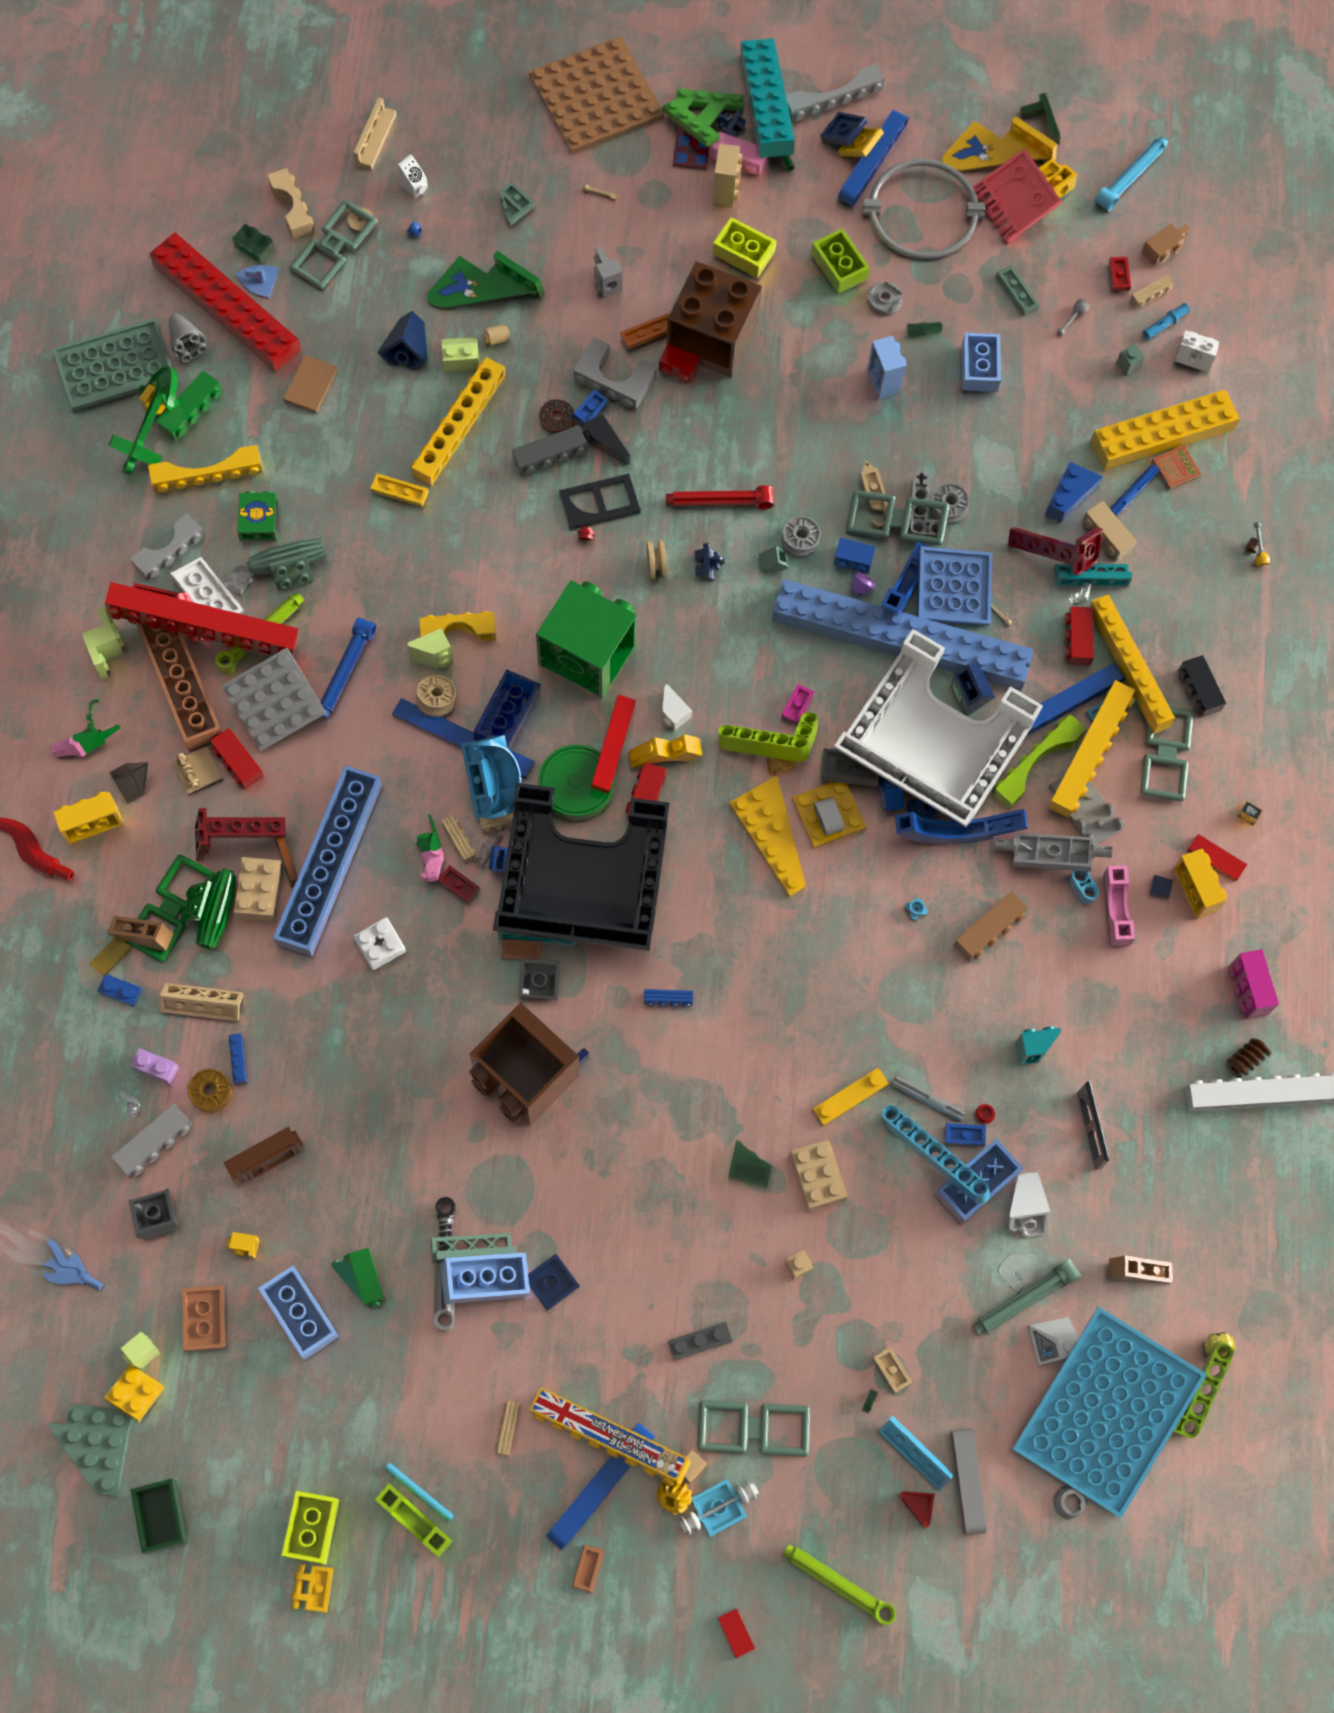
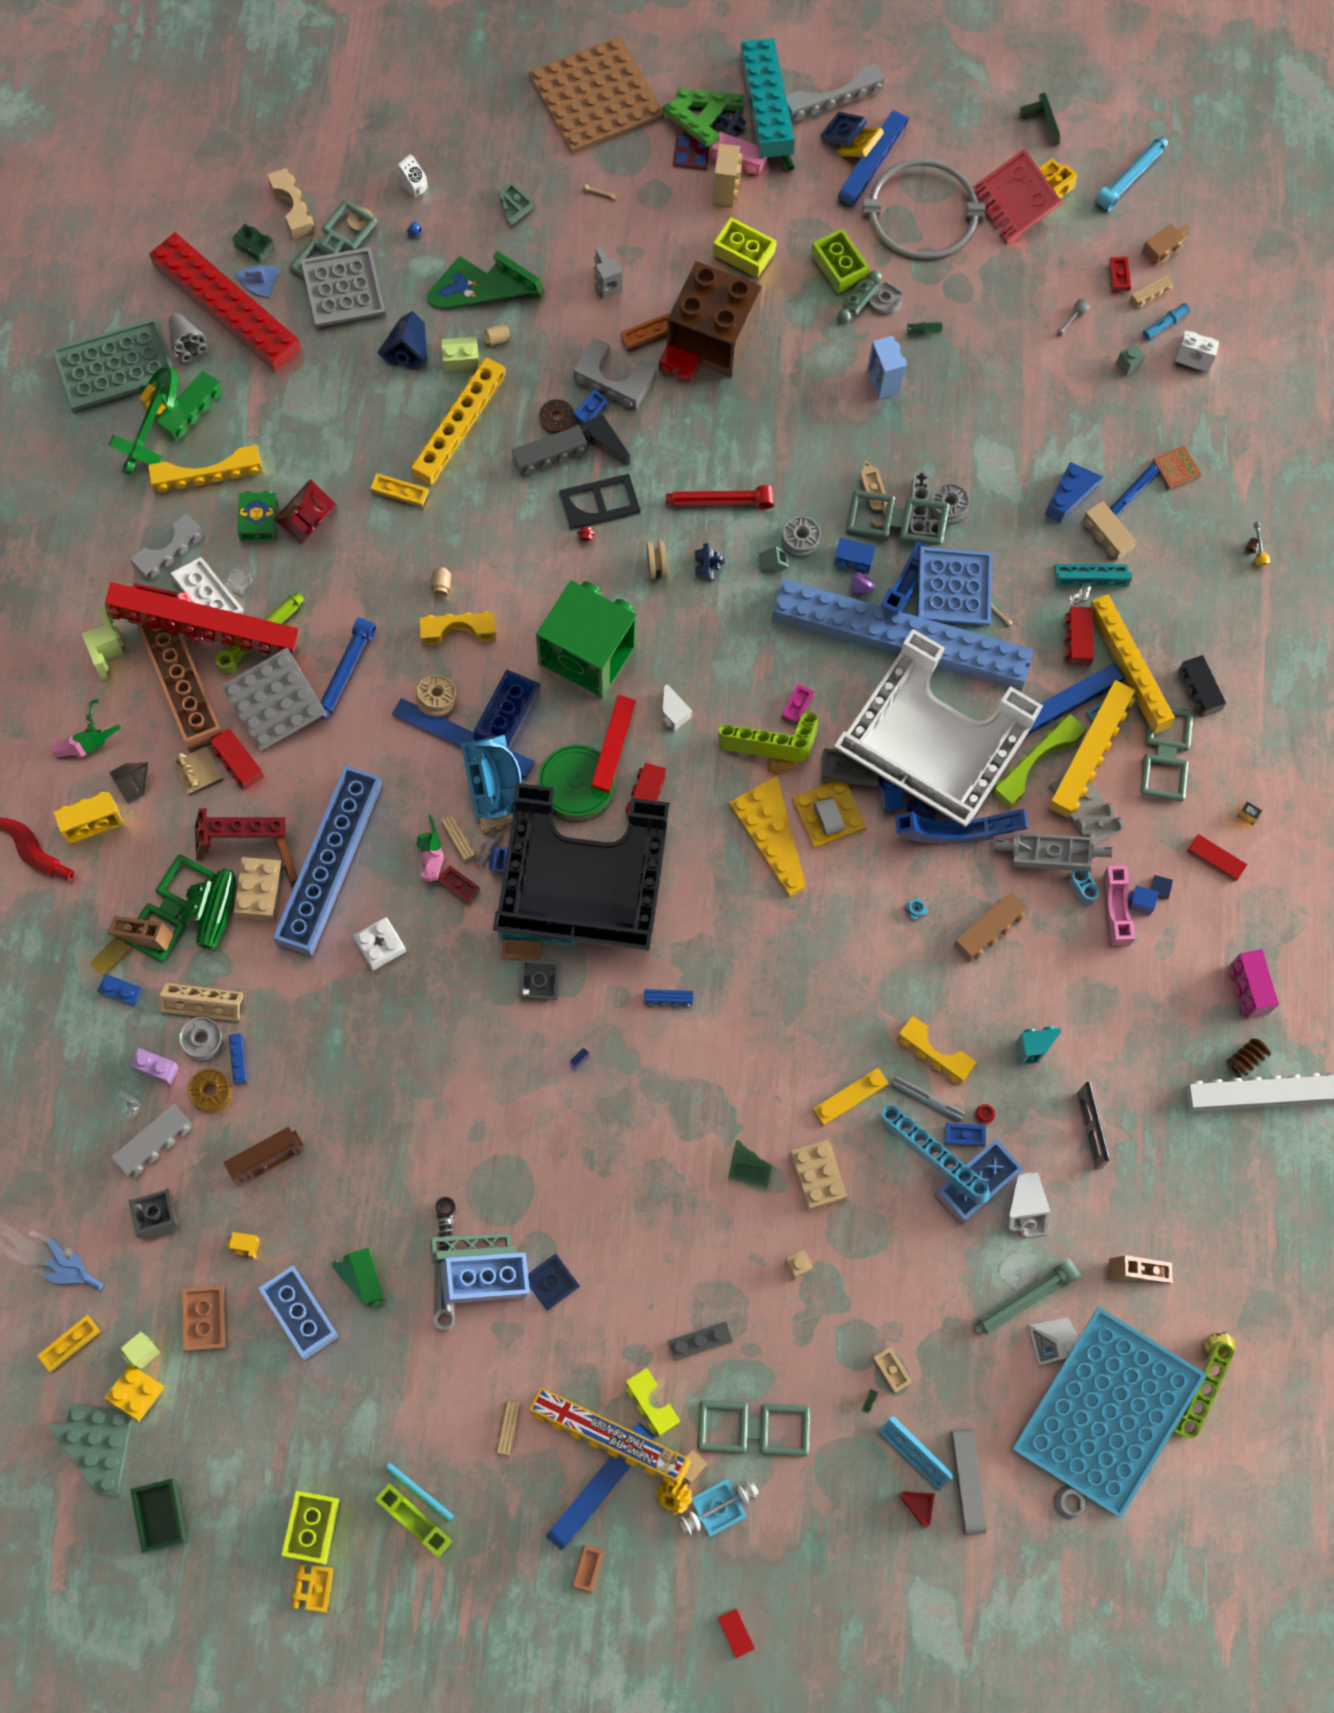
sand green plate [246,538,326,591] -> none
medium nougat tile [283,355,339,413] -> none
tan fence [353,97,396,170] -> none
yellowish green slope [407,628,453,669] -> none
reddish brown piece [468,1002,580,1126] -> none
yellow arch [628,734,703,769] -> none
lime piece [783,1544,896,1625] -> none
yellow piece [942,116,1057,171] -> none
dark blue slope [950,664,995,716] -> none
light blue brick [962,333,1001,392] -> none
sand green tile [996,266,1040,316] -> none
dark red bracket [1008,527,1103,576] -> none
yellow brick [1090,389,1240,471] -> none
yellow brick [1173,848,1227,919] -> none
none -> yellow plate [37,1315,101,1372]
none -> light grey wheel [179,1017,223,1062]
none -> dark red piece [274,479,337,545]
none -> light grey plate [301,247,385,327]
none -> tan brick [431,567,451,597]
none -> neon yellow arch [625,1368,681,1437]
none -> sand green plate [837,270,882,323]
none -> yellow arch [897,1015,977,1085]
none -> blue brick [1127,885,1159,915]

